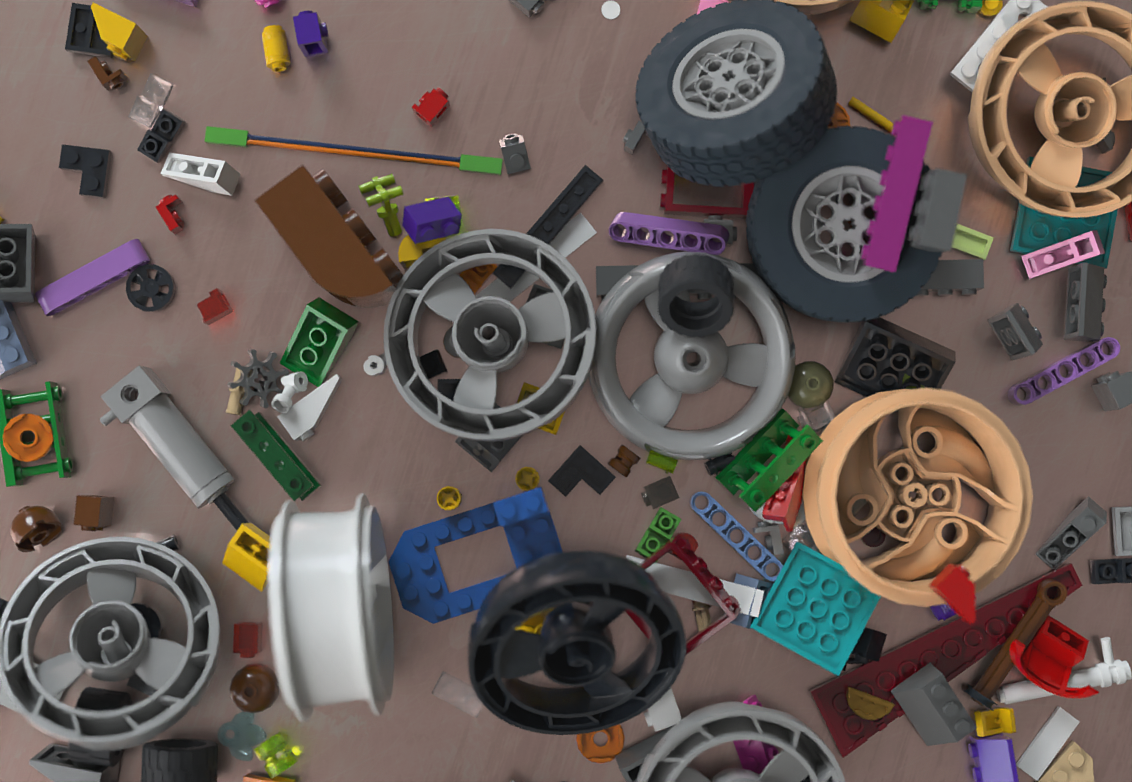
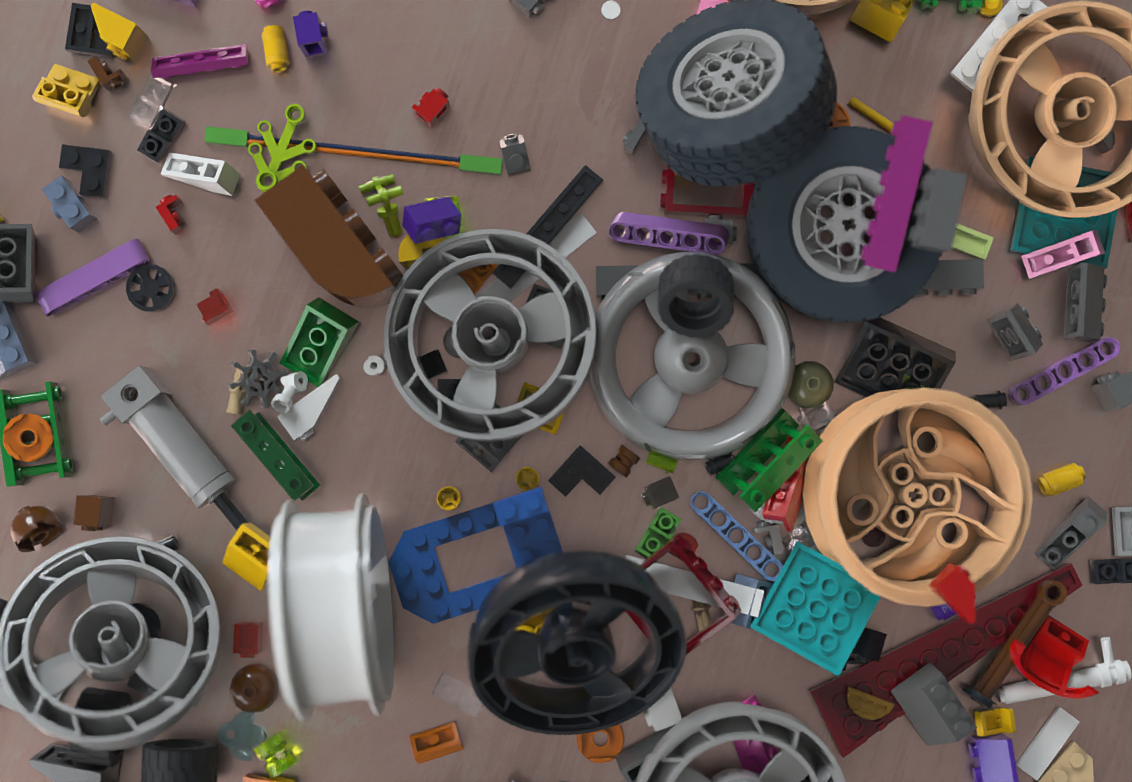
none -> yellow brick [32,64,100,117]
none -> sand blue brick [42,175,97,232]
none -> magenta plate [151,44,249,78]
none -> lime plant [248,104,317,192]
none -> orange slope [409,721,464,764]
none -> black pin [975,390,1007,410]
none -> yellow head [1038,462,1086,497]

